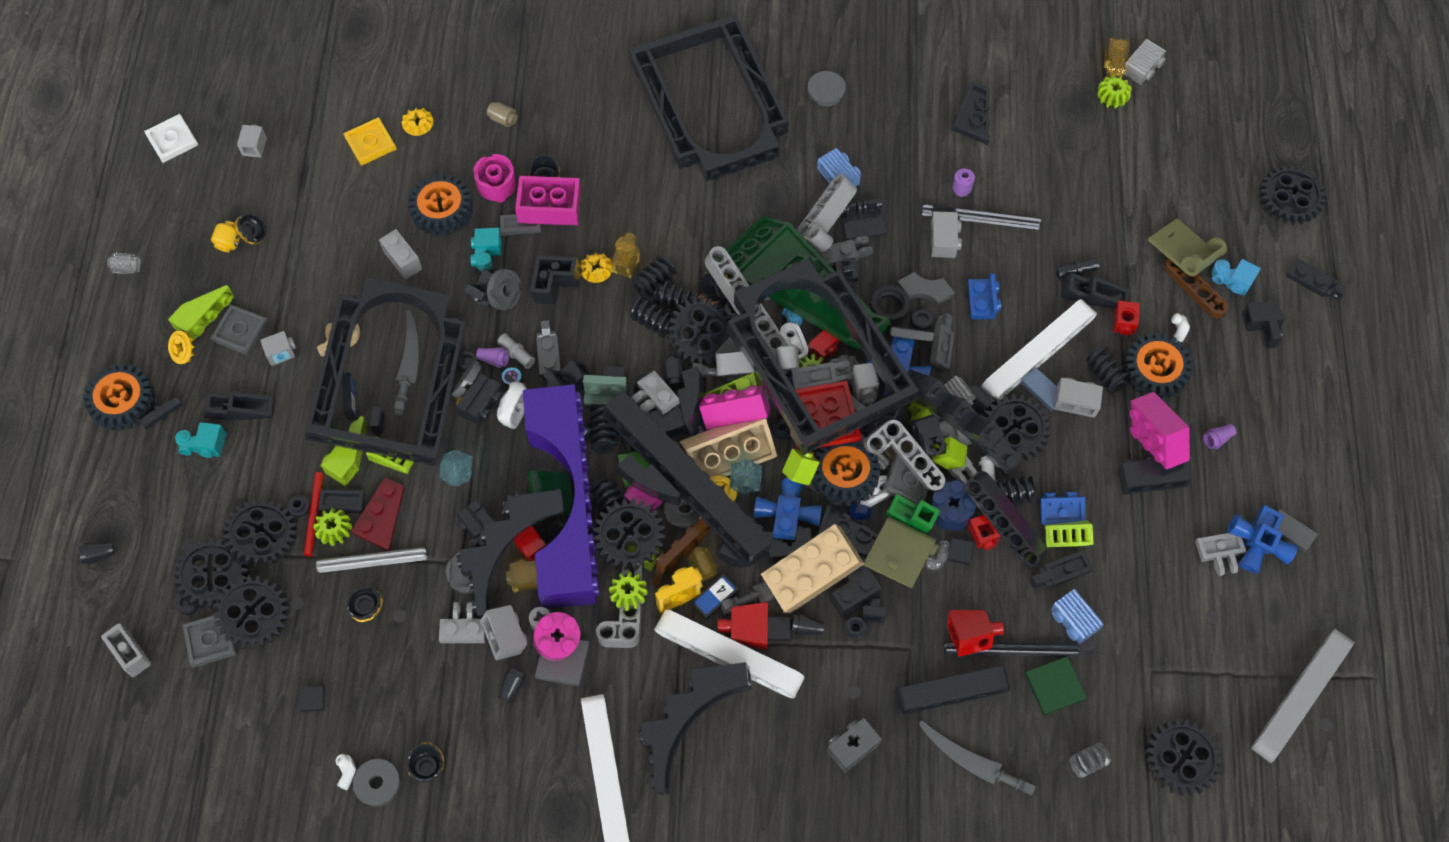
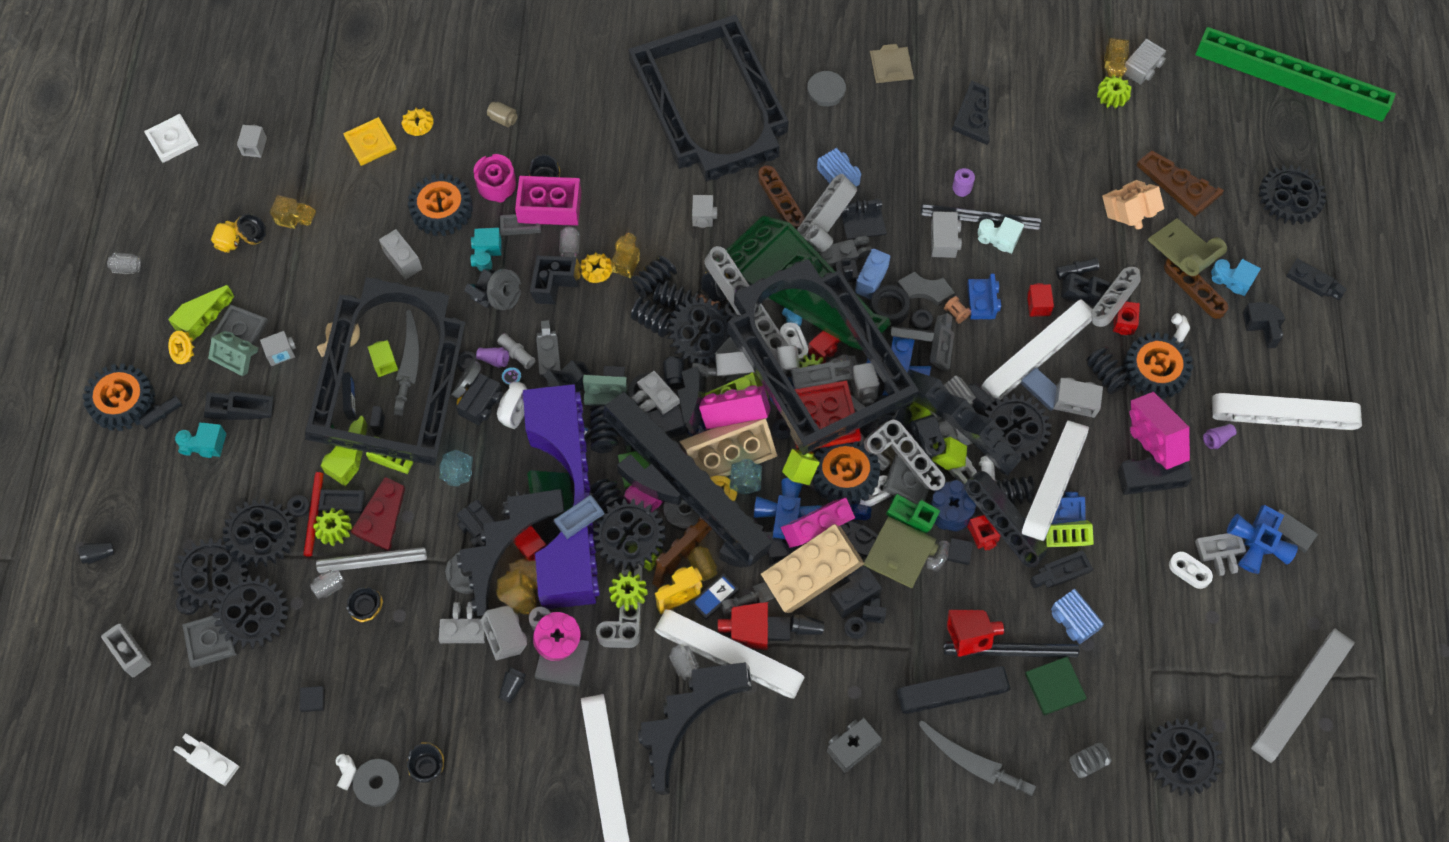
none -> white hinge [173,733,239,786]
none -> sand green bracket [208,331,258,376]
none -> clear yellow brick [270,195,316,229]
none -> clear brick [309,568,345,599]
none -> lime brick [368,340,398,377]
none -> clear yellow brick [497,568,536,614]
none -> sand blue tile [554,495,604,539]
none -> clear brick [559,227,580,257]
none -> clear brick [669,644,699,680]
none -> light grey brick [692,195,717,228]
none -> reddish brown beam [758,165,804,230]
none -> dark pink brick [781,498,855,548]
none -> medium blue brick [855,249,891,299]
none -> dark tan piece [870,44,914,83]
none -> nougat bush [944,296,971,324]
none -> light aqua brick [977,217,1024,254]
none -> white beam [1022,421,1089,541]
none -> red brick [1027,283,1054,317]
none -> light grey beam [1091,267,1141,327]
none -> light nougat brick [1102,180,1164,229]
none -> reddish brown wing [1136,151,1224,217]
none -> white plate [1169,552,1213,589]
none -> green brick [1195,27,1396,122]
none -> white beam [1212,393,1362,430]

